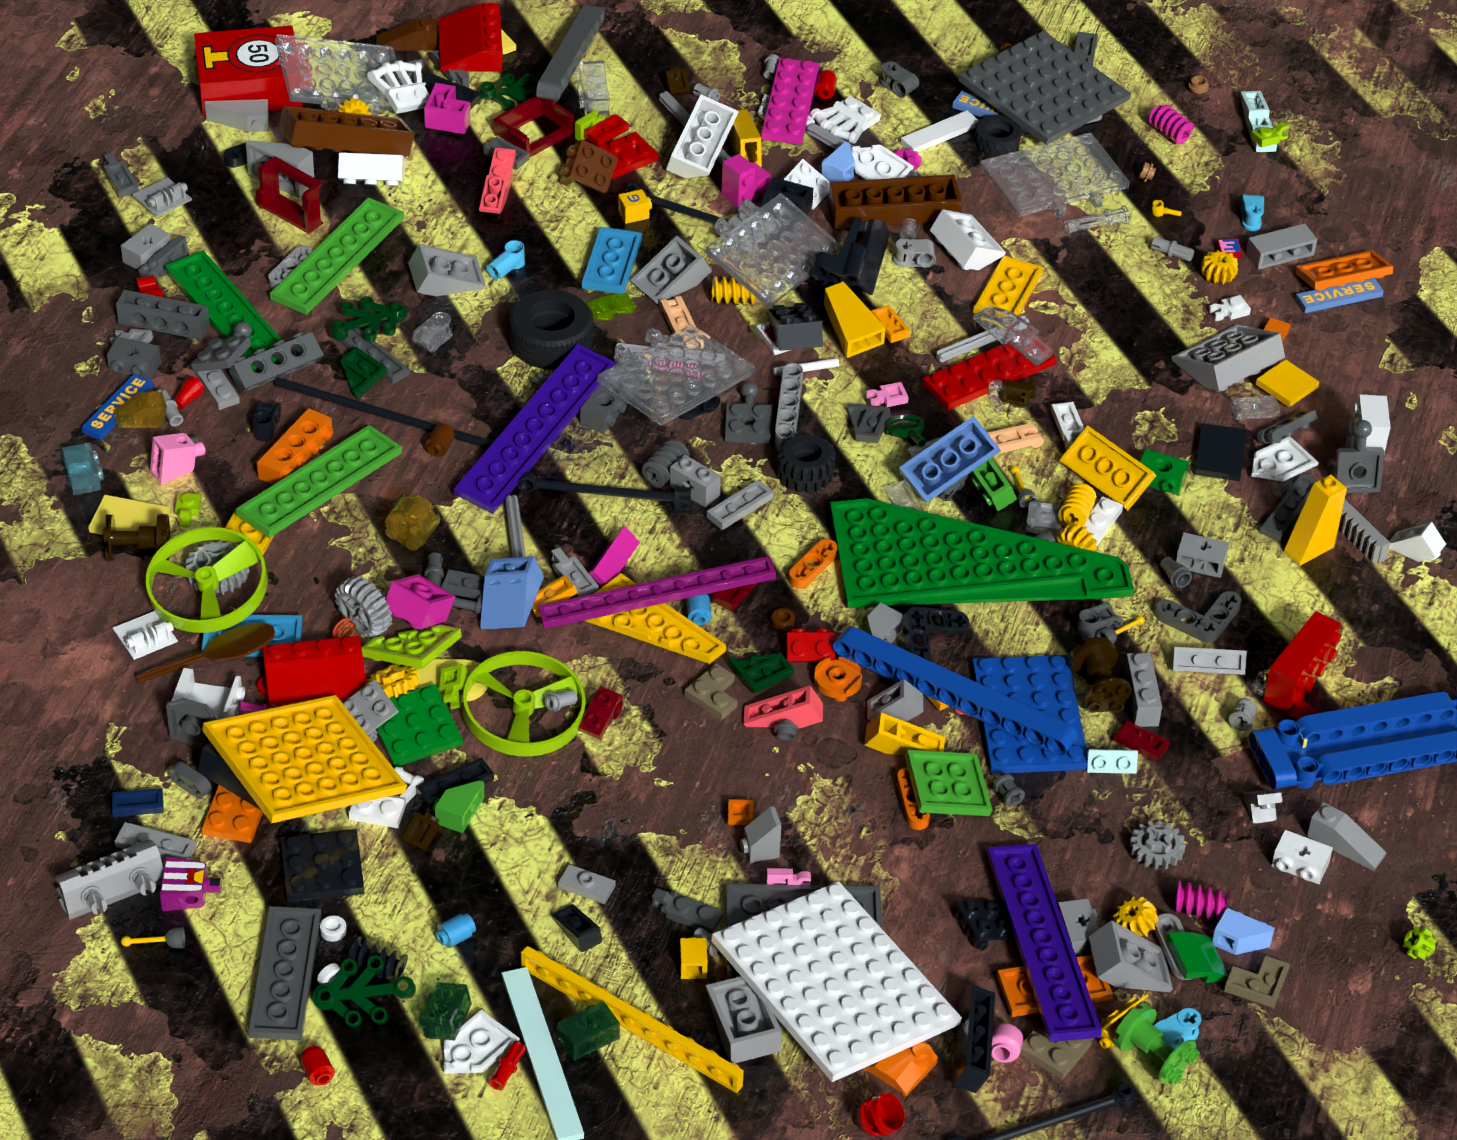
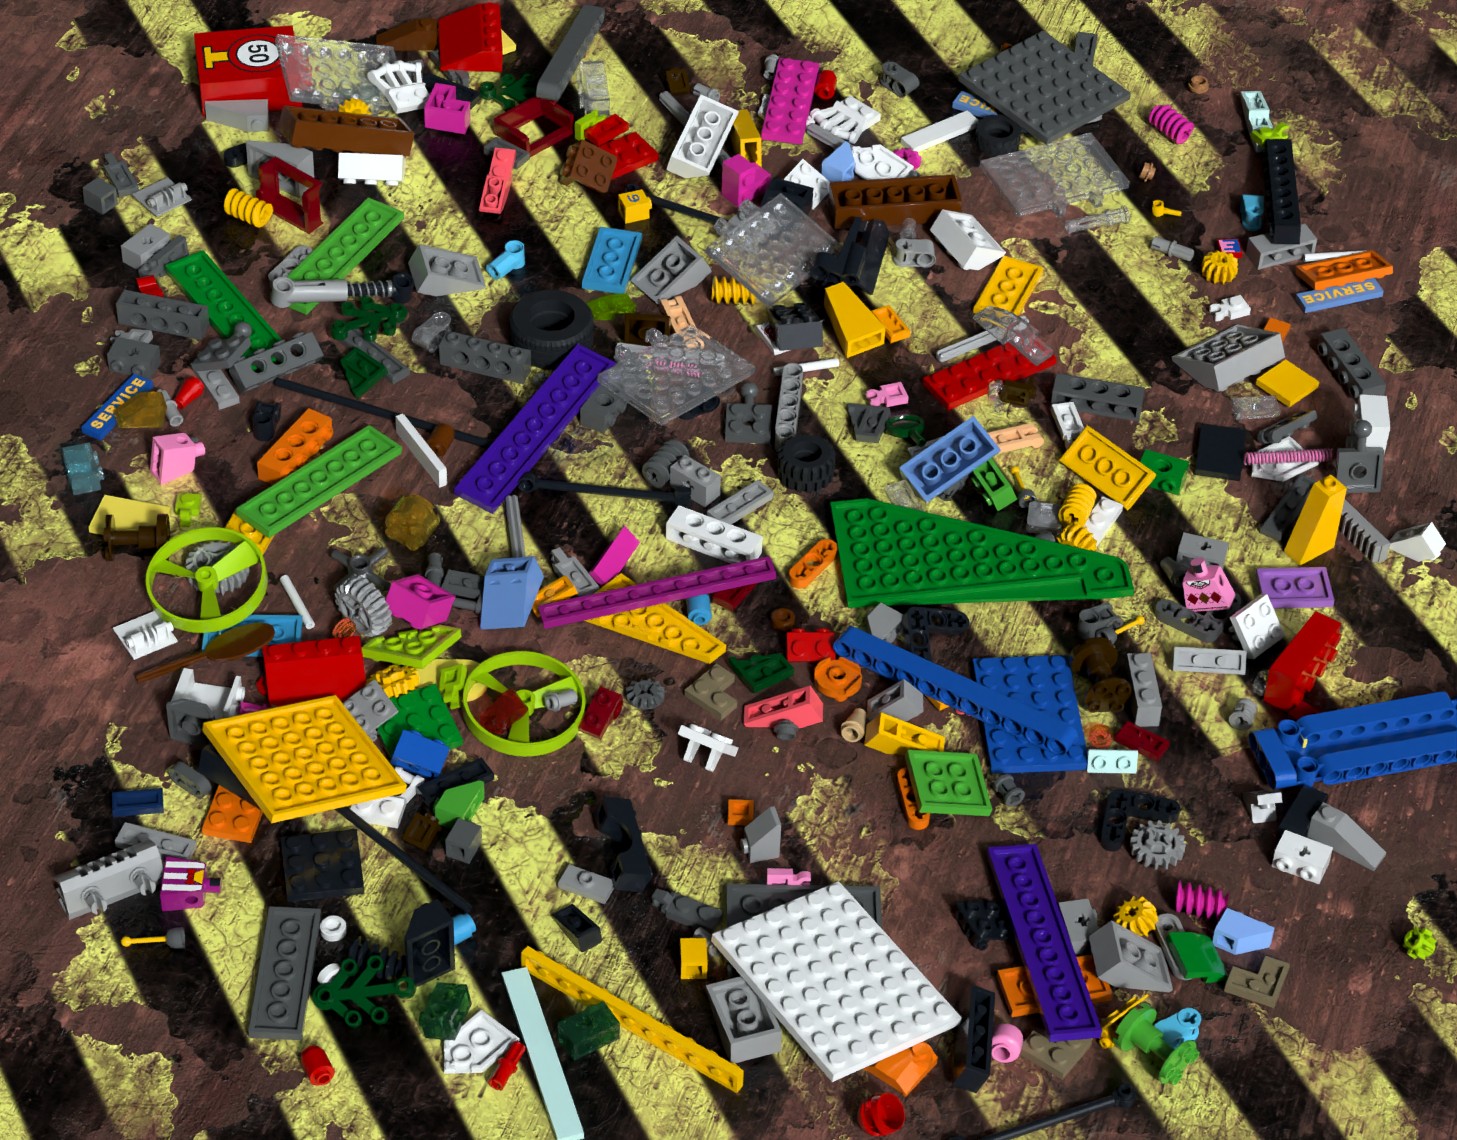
none -> dark grey brick [83,177,118,215]
none -> yellow piece [224,188,273,228]
none -> piece [271,273,414,308]
none -> white piece [280,575,315,629]
none -> flat silver bar [331,547,390,592]
none -> black piece [334,806,472,913]
none -> blue brick [391,729,450,780]
none -> white tile [396,413,447,488]
none -> black slope [404,899,455,988]
none -> dark grey brick [439,331,531,384]
none -> dark grey brick [445,818,482,864]
none -> clear red piece [480,689,529,735]
none -> black arch [594,796,652,892]
none -> dark brown slope [625,313,671,349]
none -> dark grey gear [626,678,665,710]
none -> white brick [666,506,763,564]
none -> white plate [678,723,739,772]
none -> tan cone [841,708,867,742]
none -> dark grey brick [1051,373,1145,422]
none -> clear orange tile [1088,724,1114,748]
none -> black beam [1100,789,1180,852]
none -> bright pink torso [1183,557,1235,612]
none -> white plate [1229,594,1285,659]
none -> bright pink piece [1244,448,1333,465]
none -> medium lavender plate [1255,567,1334,609]
none -> black brick [1262,139,1301,245]
none -> black beam [1276,784,1329,839]
none -> white piece [1303,250,1367,262]
none -> dark grey brick [1317,328,1386,404]

